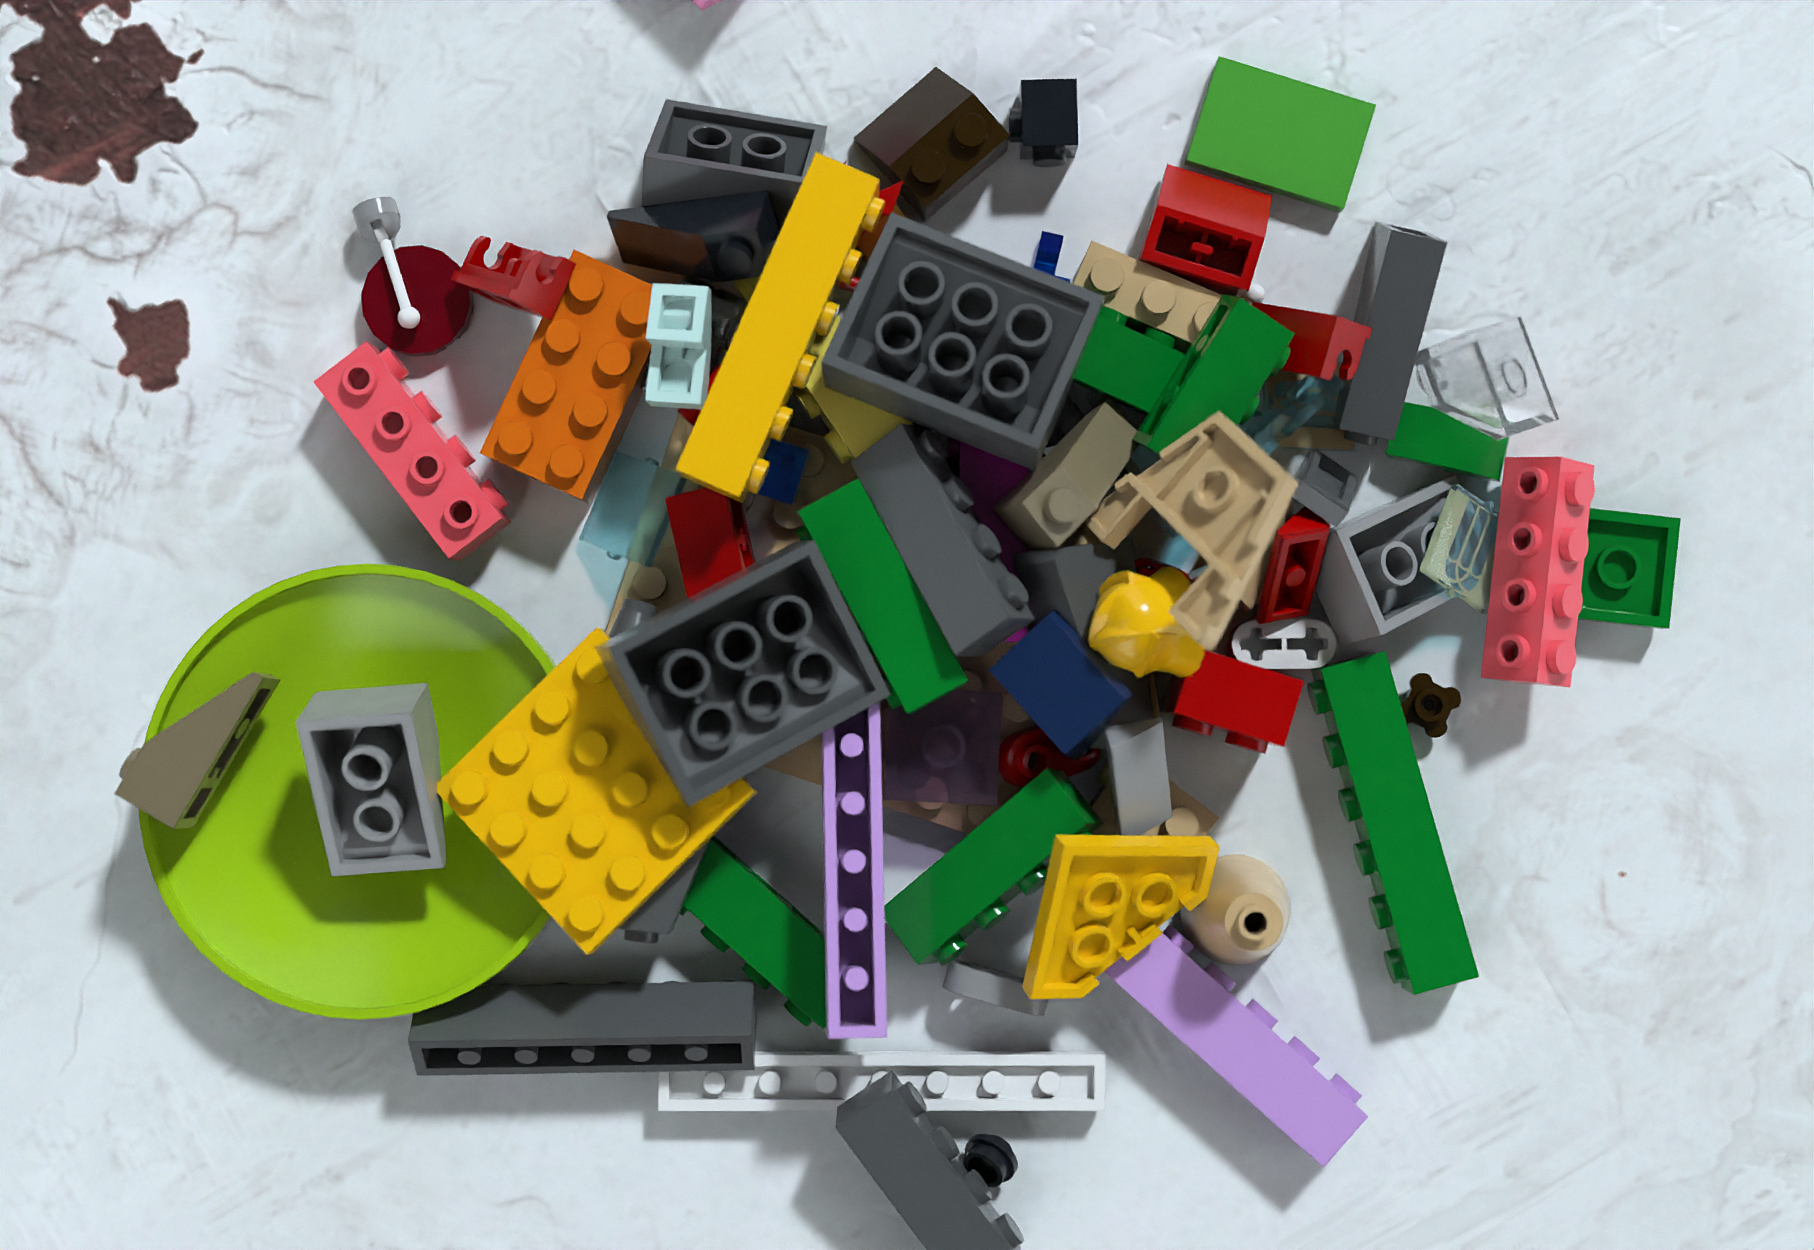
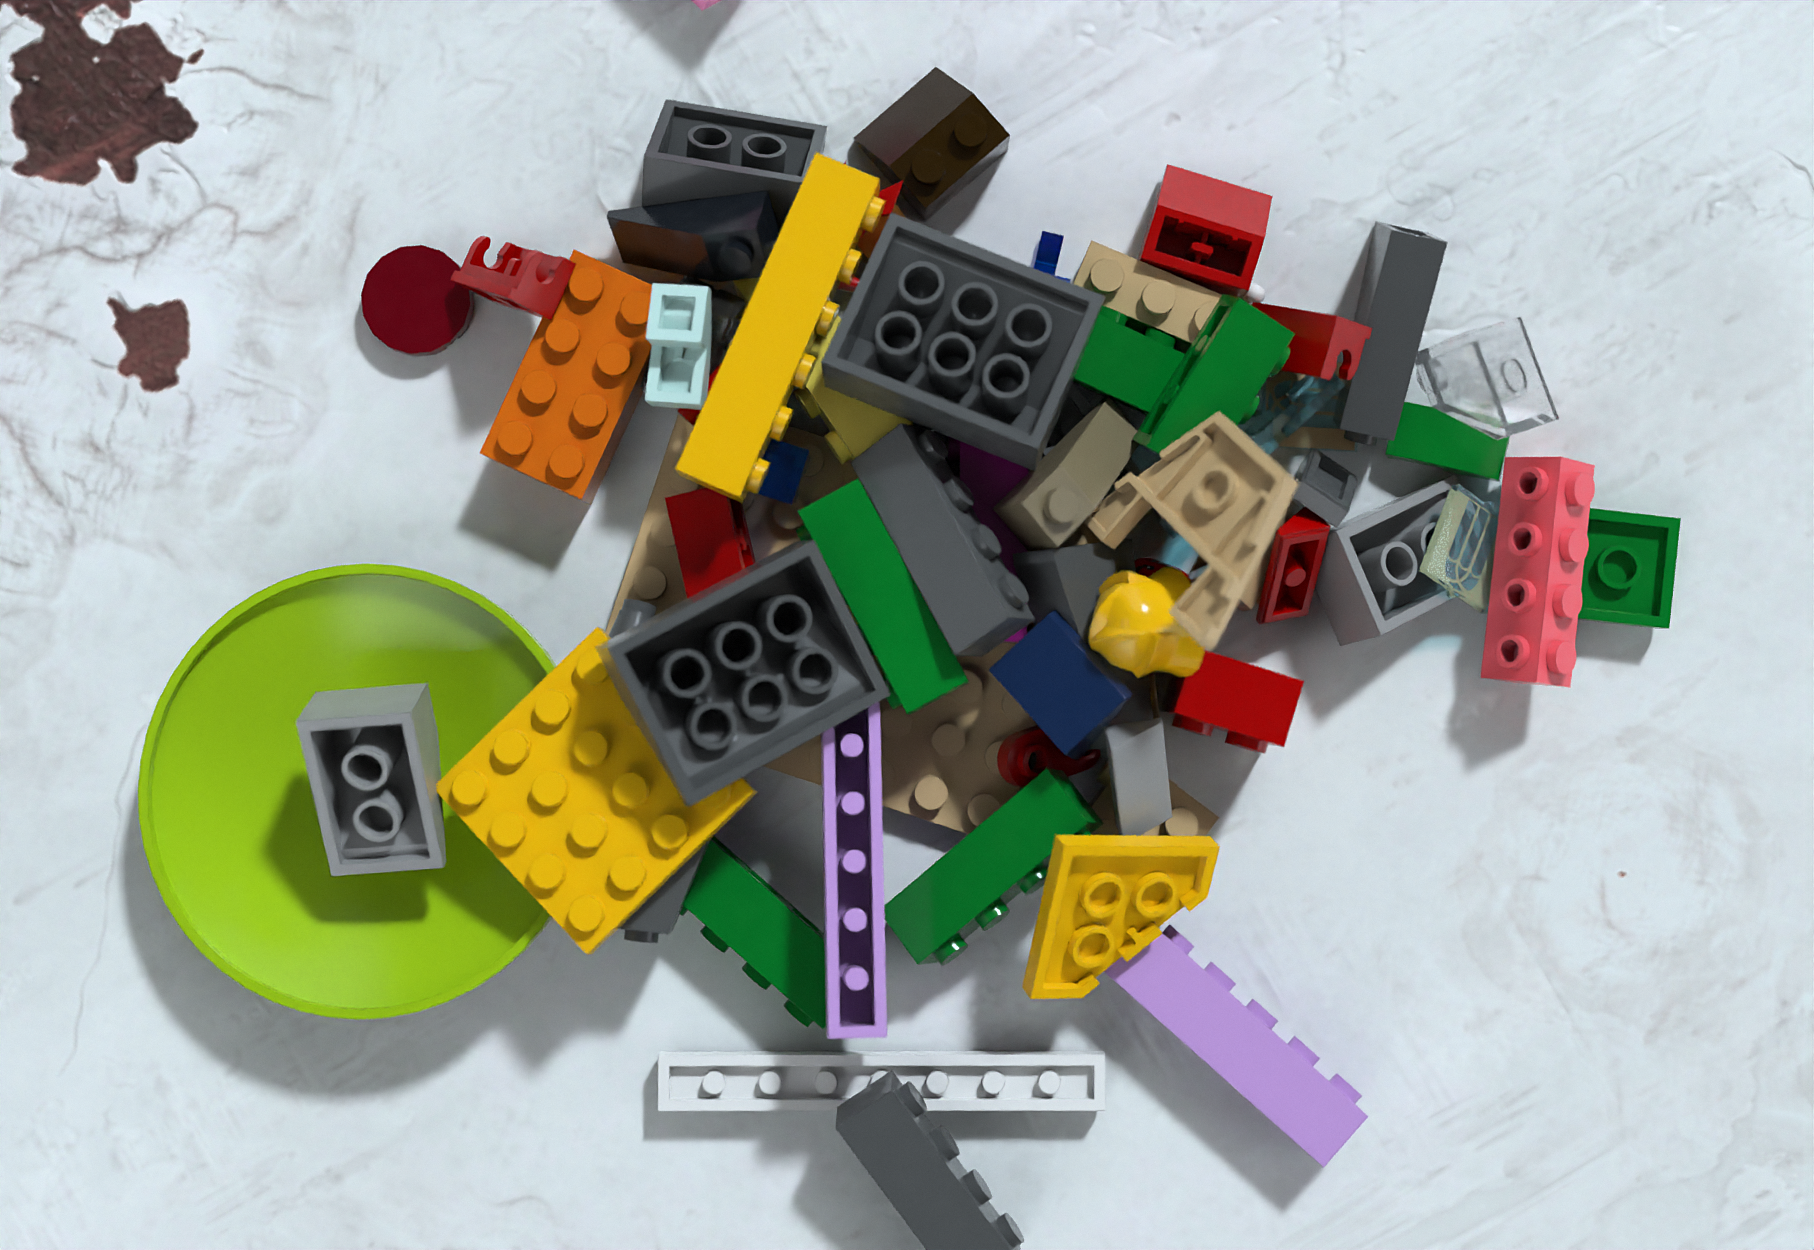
dark tan slope [114,672,280,829] -> none
coral brick [313,341,512,562] -> none
hinge [352,197,420,329] -> none
dark grey brick [408,980,757,1076] -> none
clear light blue piece [579,451,687,568] -> none
clear purple plate [884,690,1003,806] -> none
light grey beam [942,960,1049,1016] -> none
black plate [963,1134,1018,1187] -> none
black brick [1009,79,1078,167] -> none
tan cone [1180,854,1290,965] -> none
bright green tile [1184,56,1376,213] -> none
white beam [1228,619,1337,669] -> none
green brick [1307,651,1479,995] -> none
dark brown plate [1400,673,1461,738] -> none

